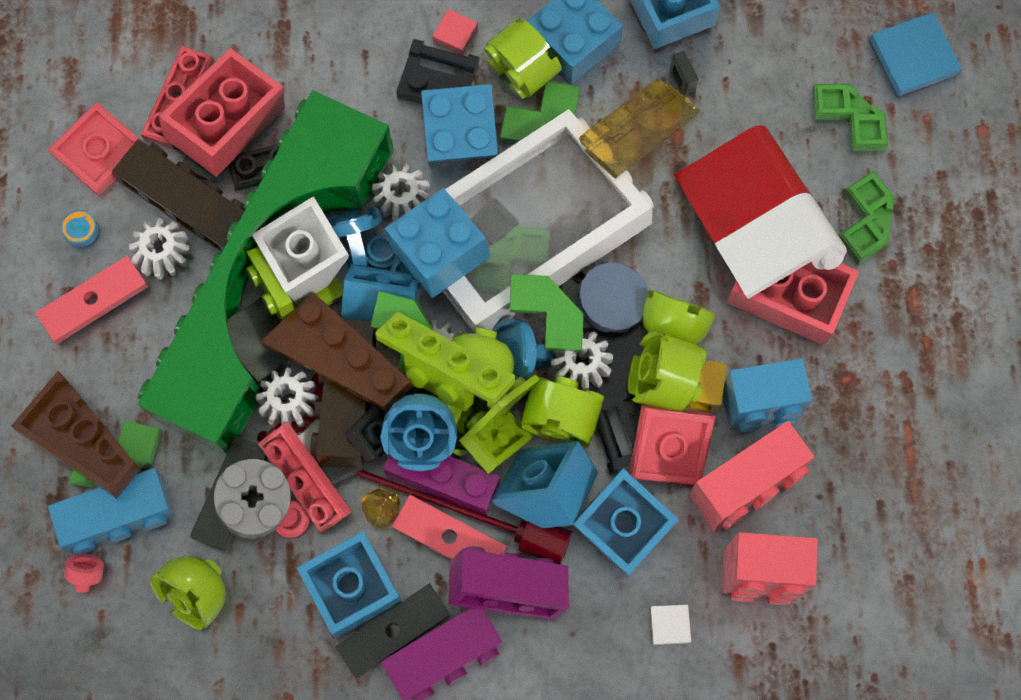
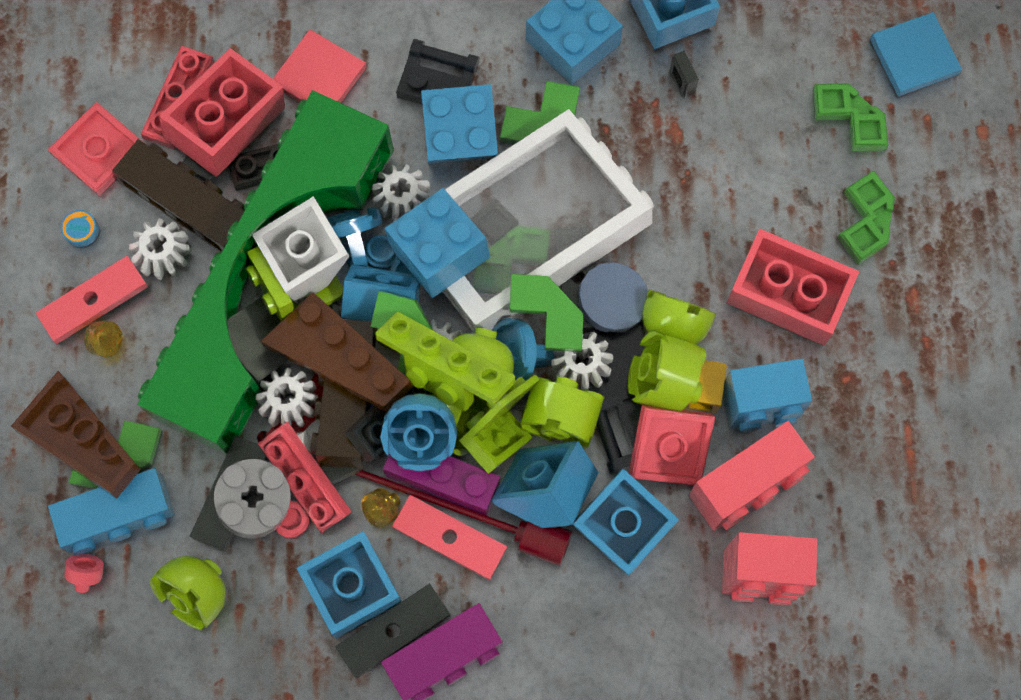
coral tile [433,9,478,55] -> none
magenta brick [448,546,569,621] -> none
lime brick [484,17,562,101] -> none
clear yellow windscreen [579,78,700,179] -> none
white tile [650,605,691,645] -> none
door [674,125,847,299] -> none
none -> clear yellow tile [84,320,123,357]
none -> coral tile [273,29,367,103]

